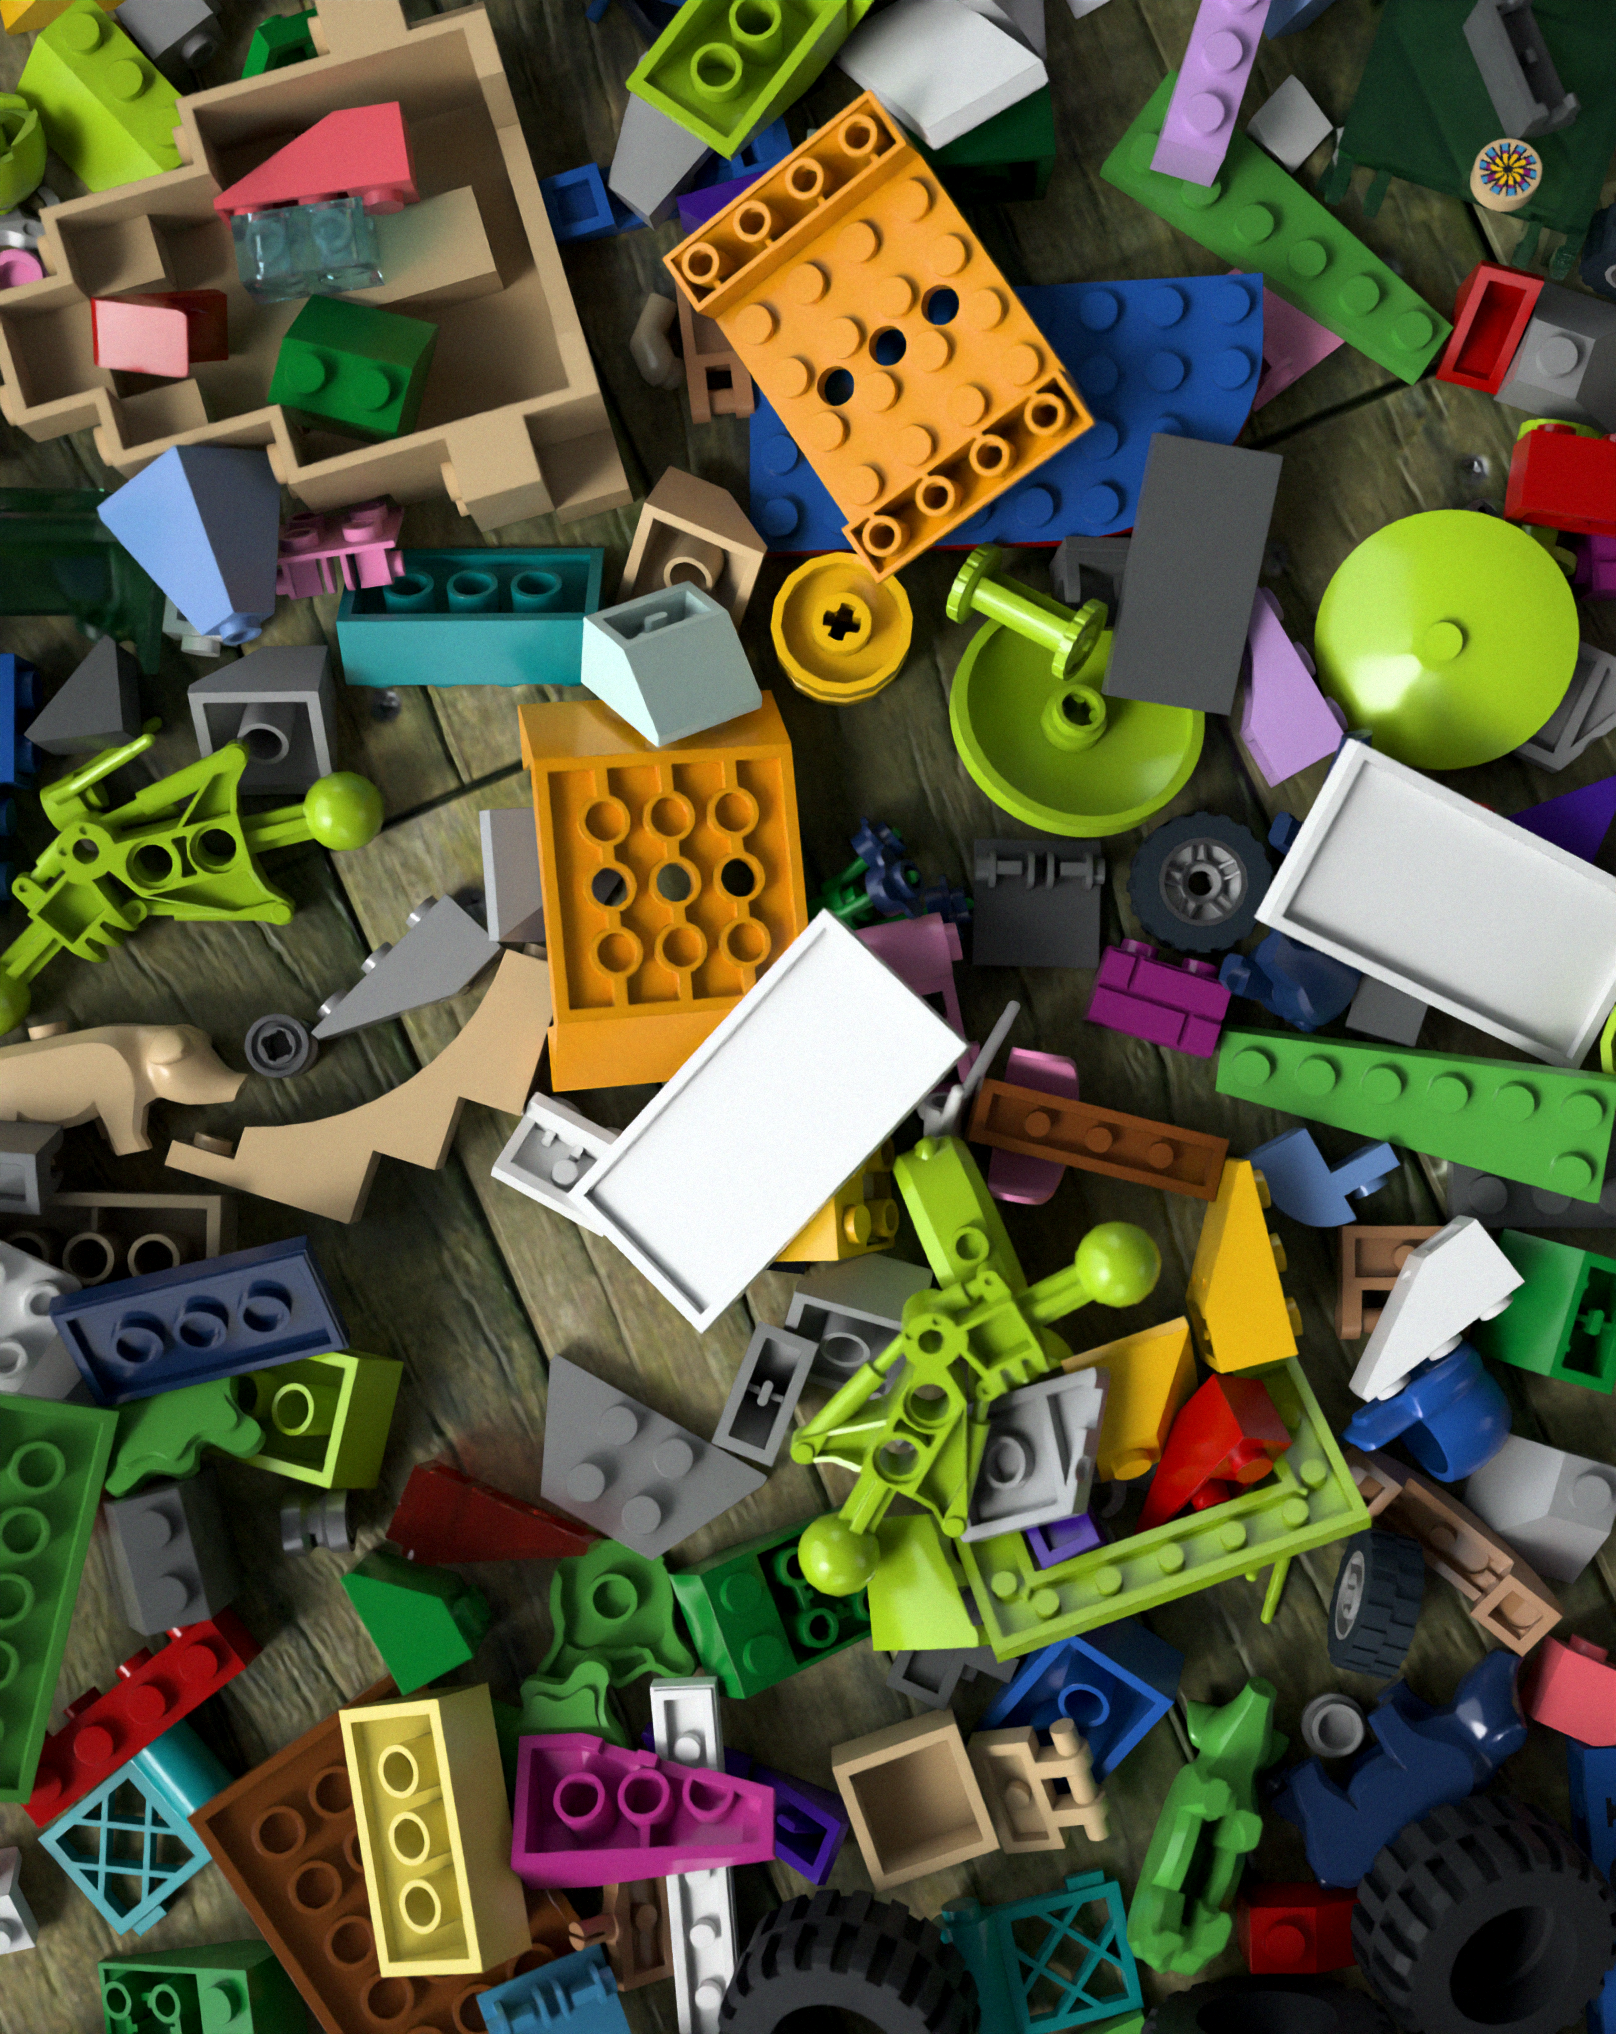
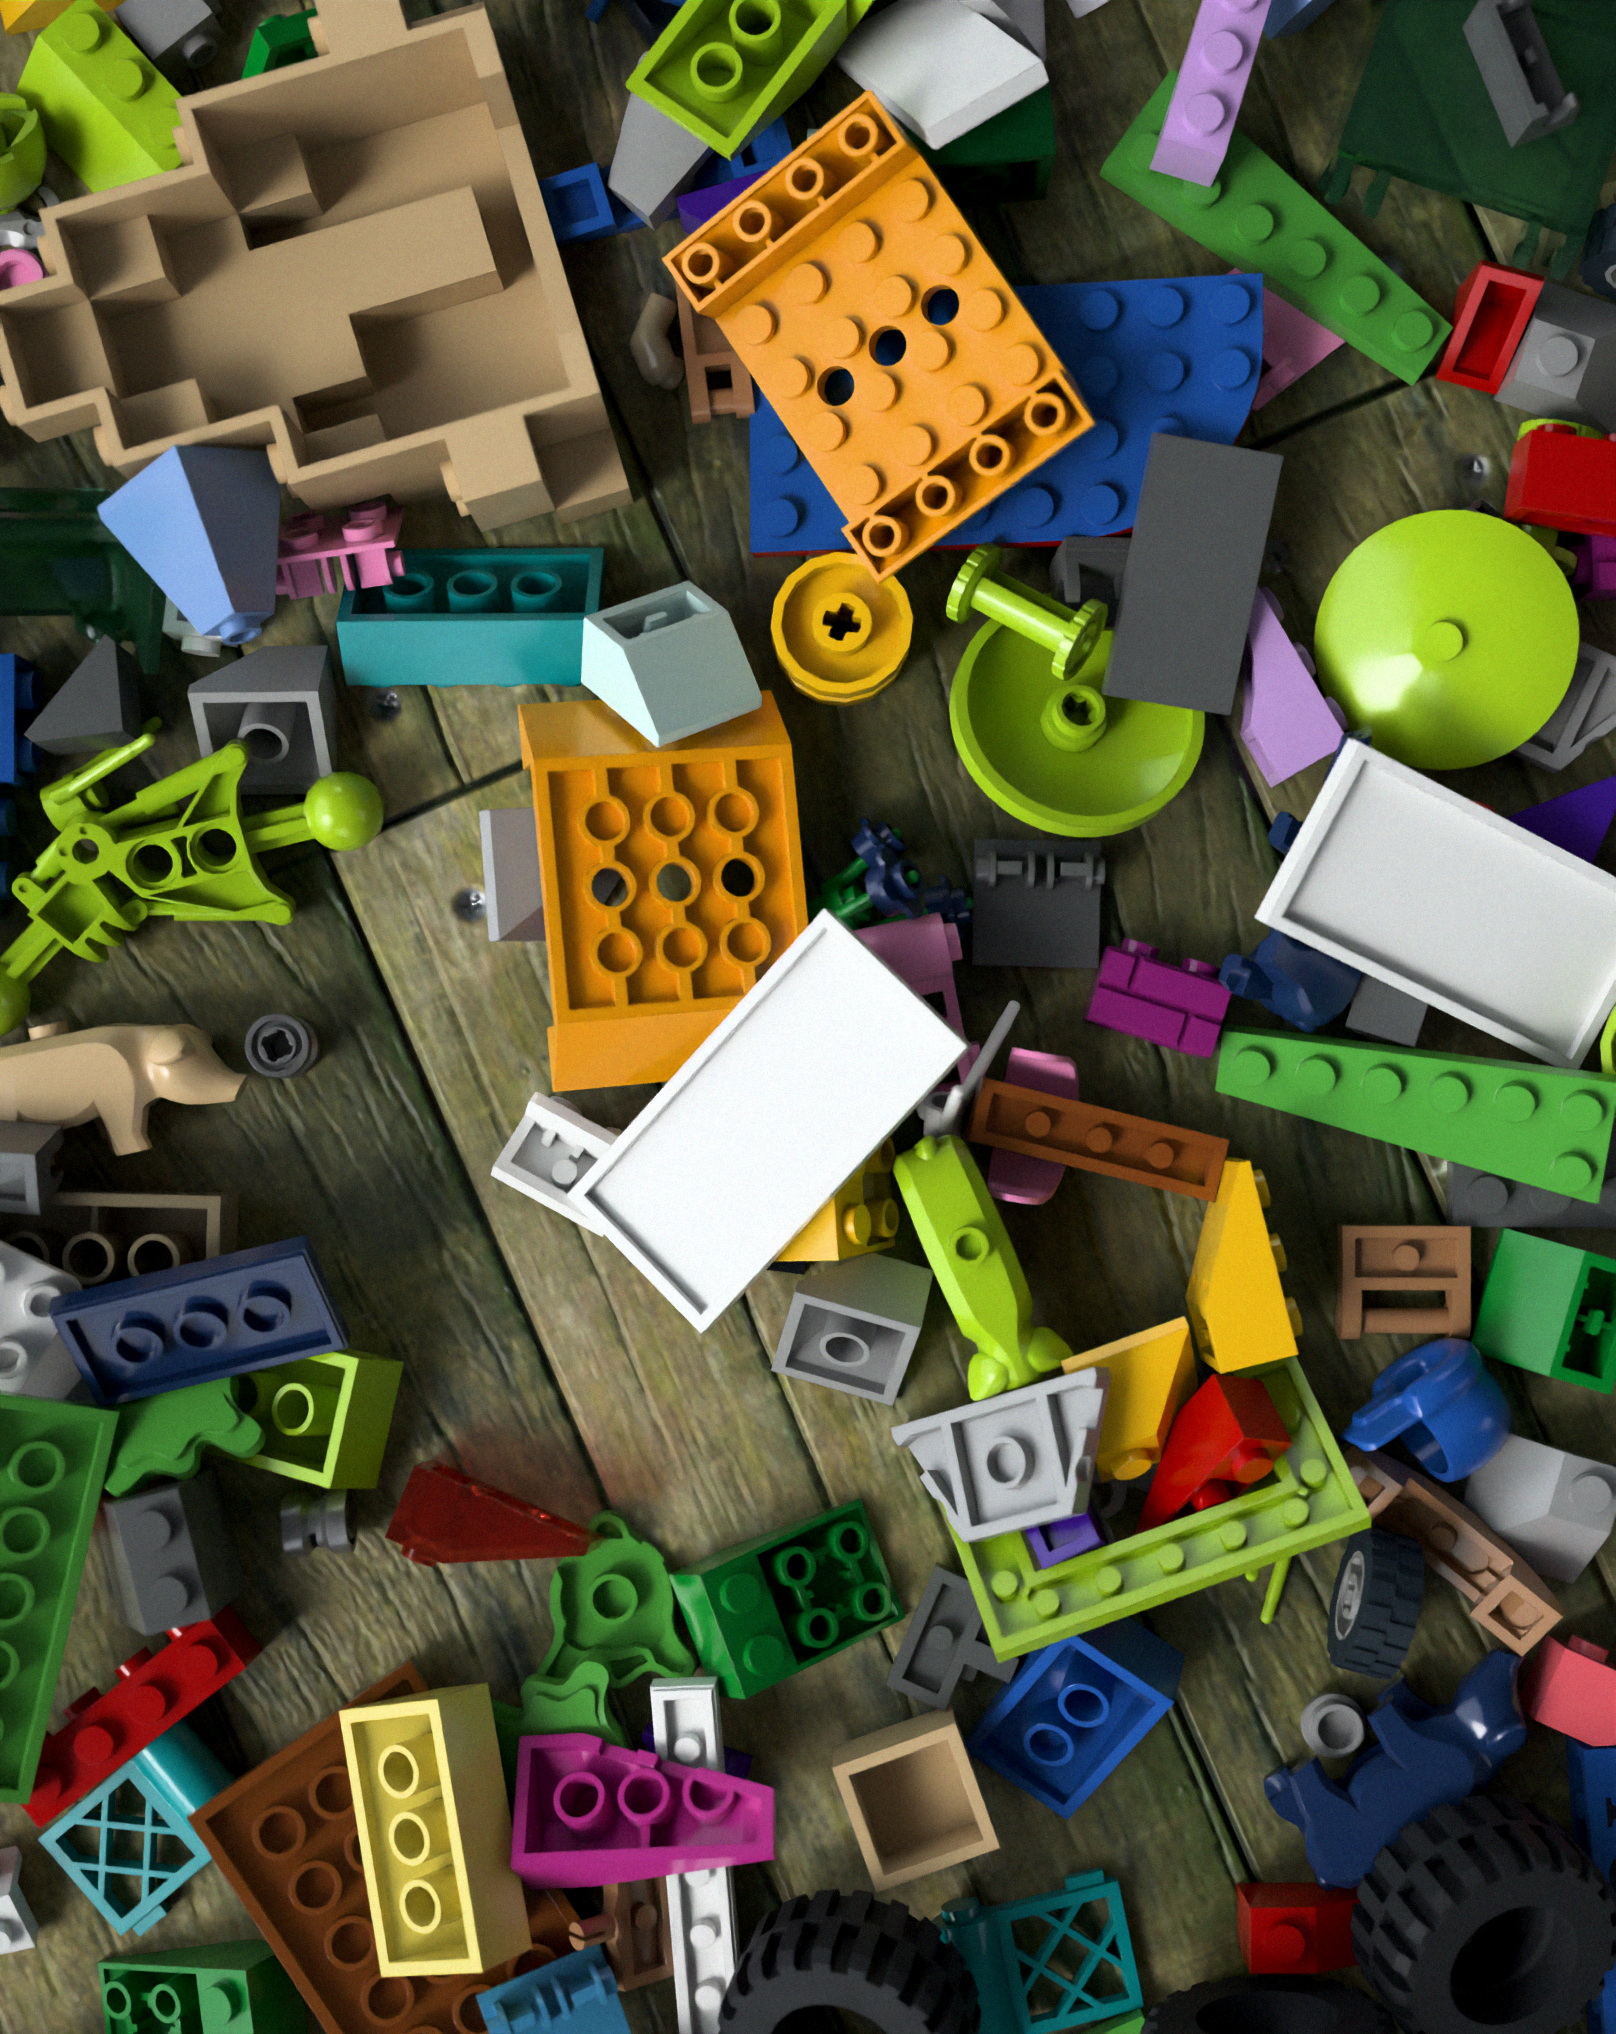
slope [91,289,229,378] -> none
tan arch [164,942,554,1224] -> none
coral slope [213,101,420,235] -> none
clear light blue brick [230,196,385,305] -> none
green slope [267,294,440,445] -> none
light grey slope [311,893,508,1040] -> none
green slope [339,1548,491,1696] -> none
light grey wing [540,1353,768,1561] -> none
tan slope [615,466,768,635] -> none
light grey slope [711,1321,819,1467] -> none
dark purple slope [750,1763,850,1886] -> none
lime piece [790,1221,1161,1597] -> none
lime slope [867,1513,991,1651] -> none
tan plate [966,1718,1112,1854] -> none
black wheel [1126,812,1273,955] -> none
bright green animal [1127,1677,1290,1976] -> none
medium blue brick [1239,1127,1400,1227] -> none
white slope [1244,74,1333,177] -> none
white slope [1349,1215,1525,1402] -> none
tile [1470,139,1542,212] -> none

